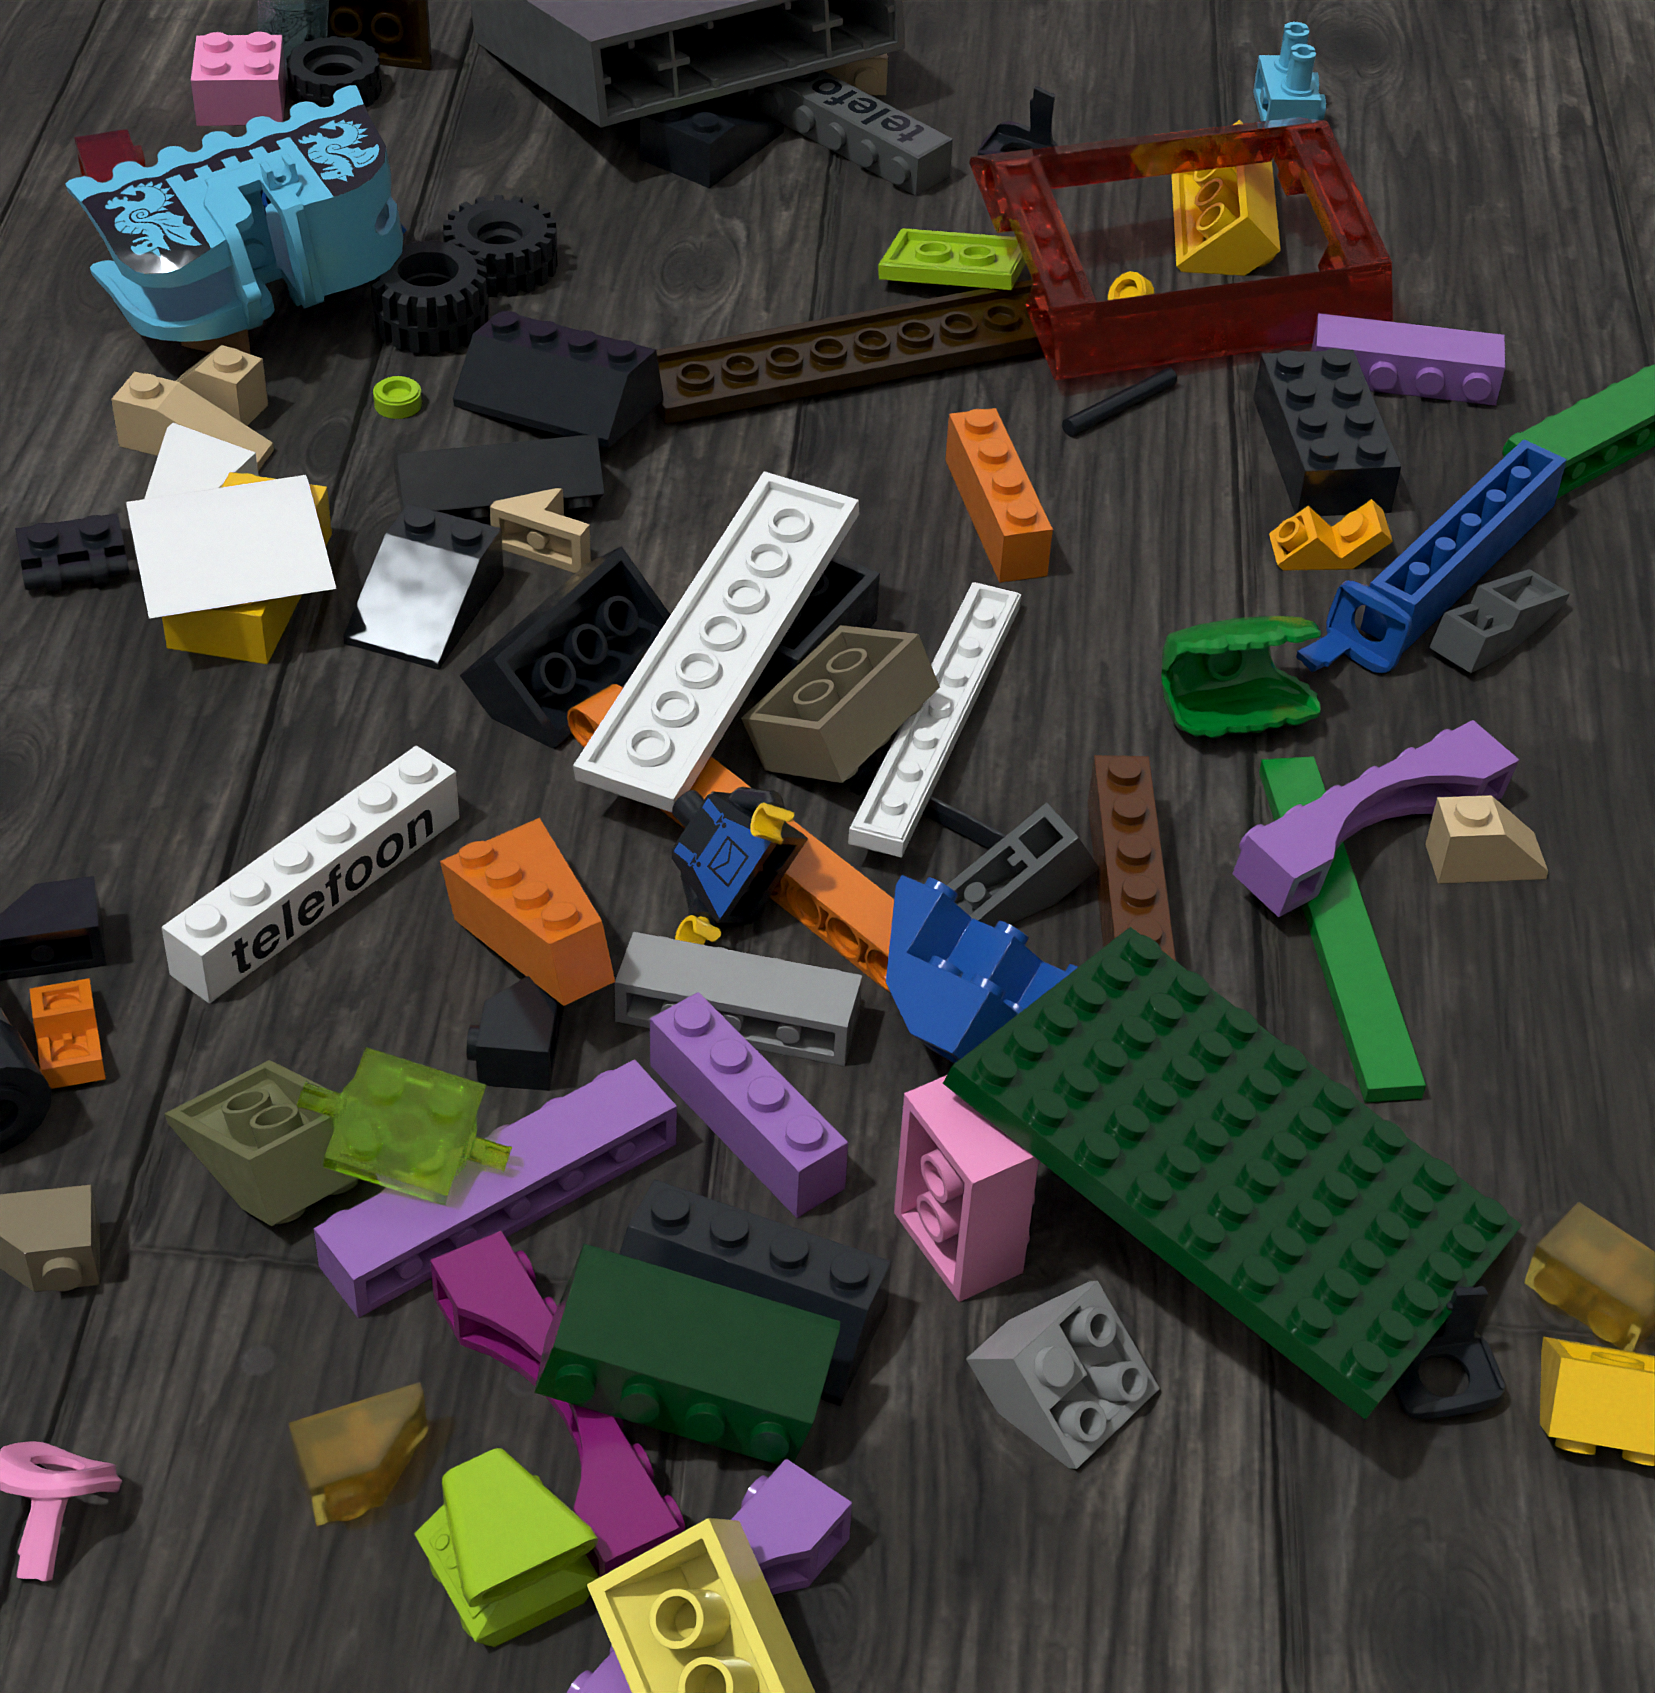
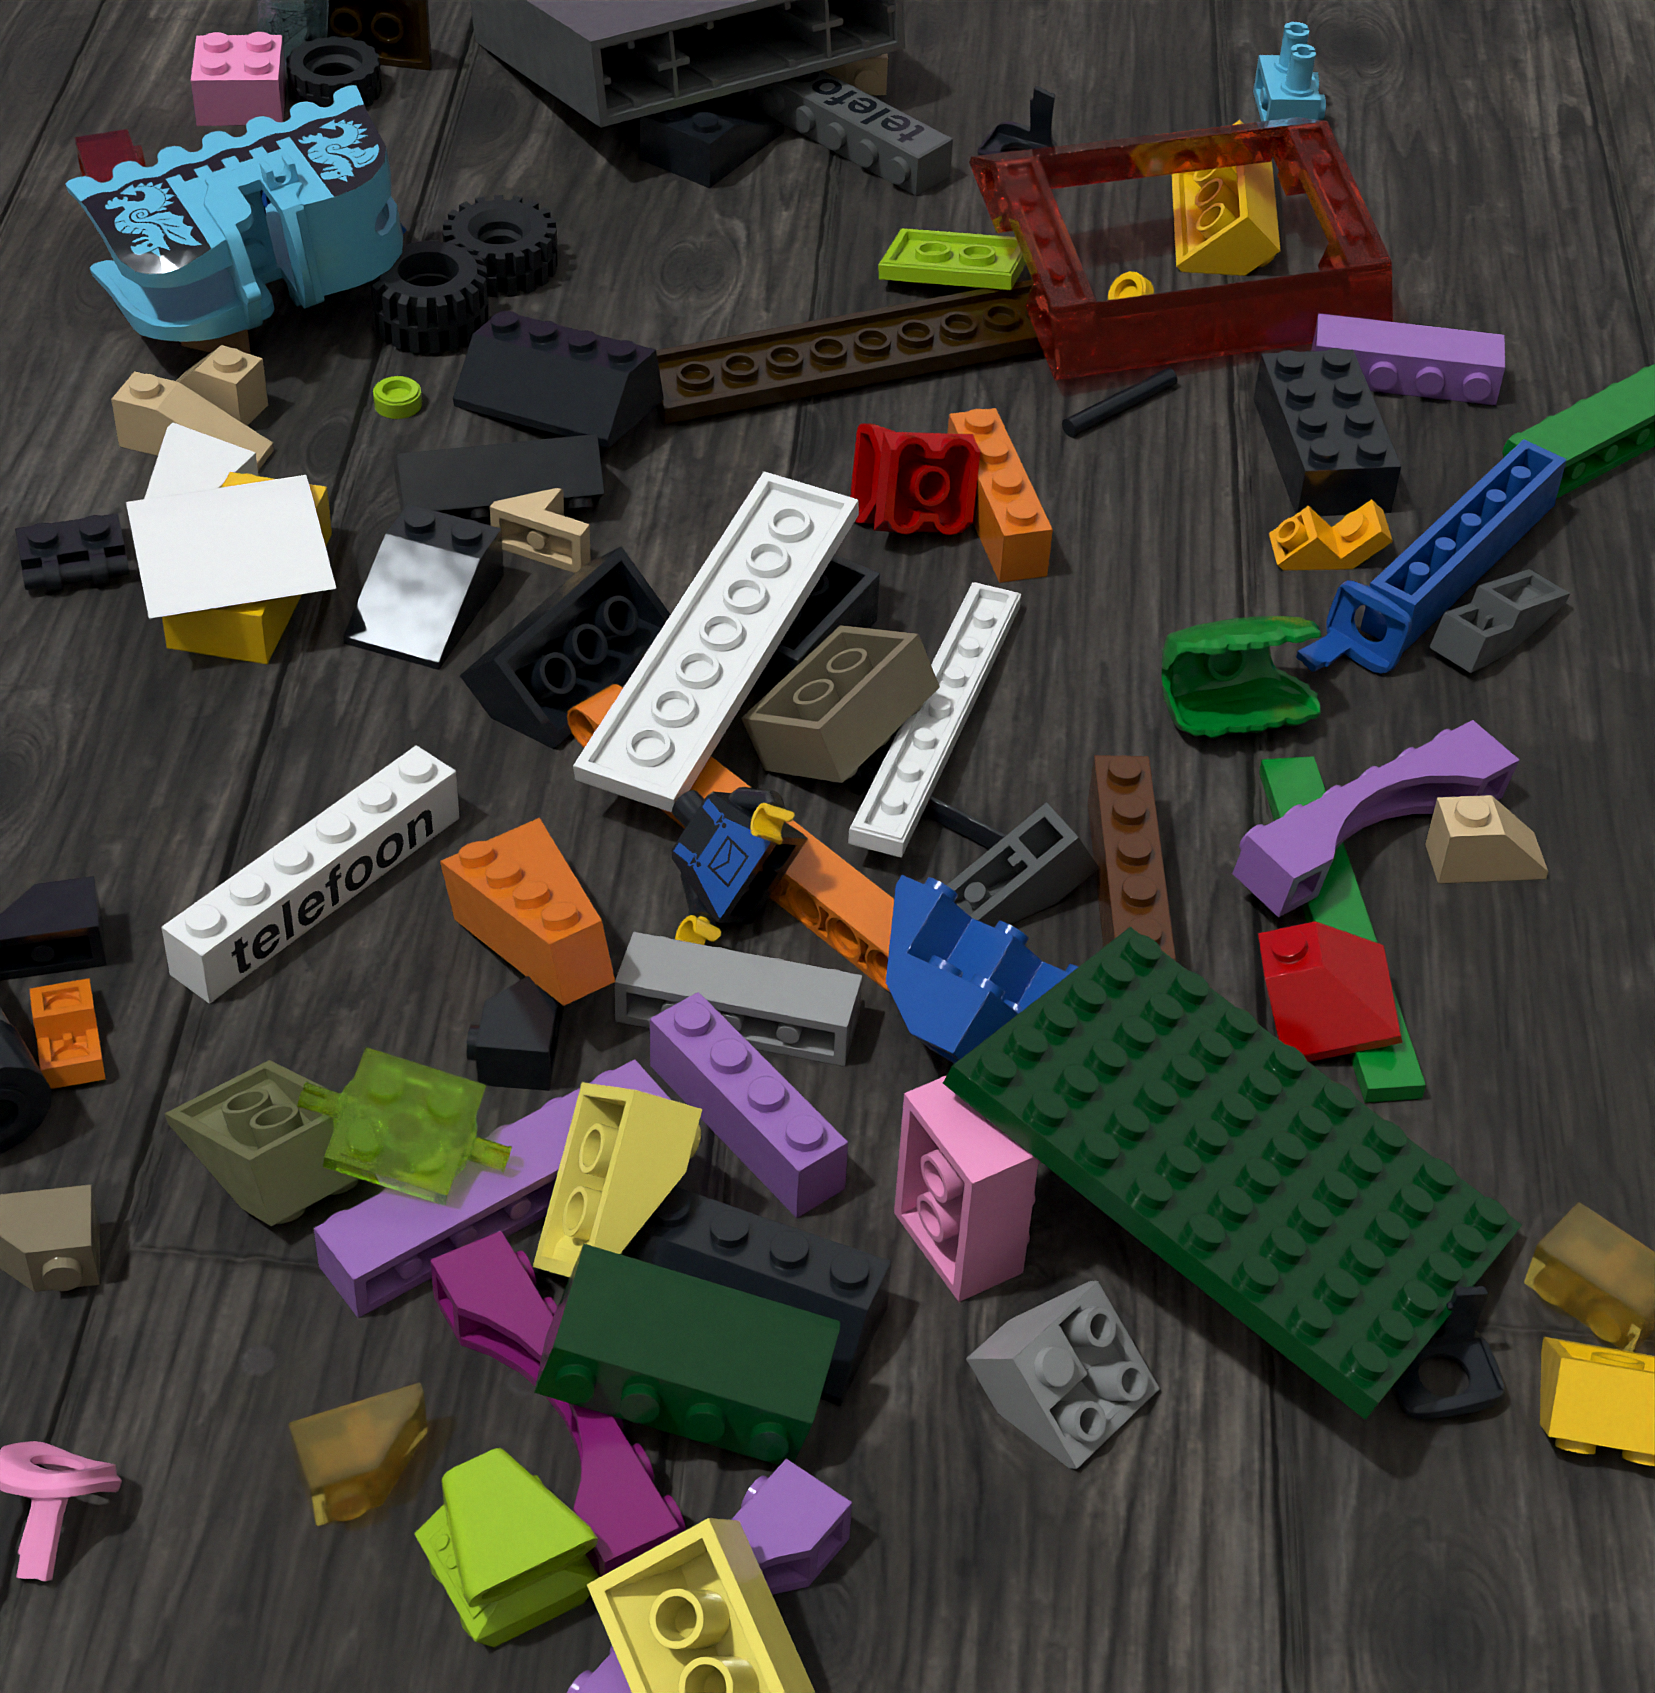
none -> light yellow slope [533,1082,702,1277]
none -> red piece [850,423,980,535]
none -> red slope [1258,921,1403,1062]

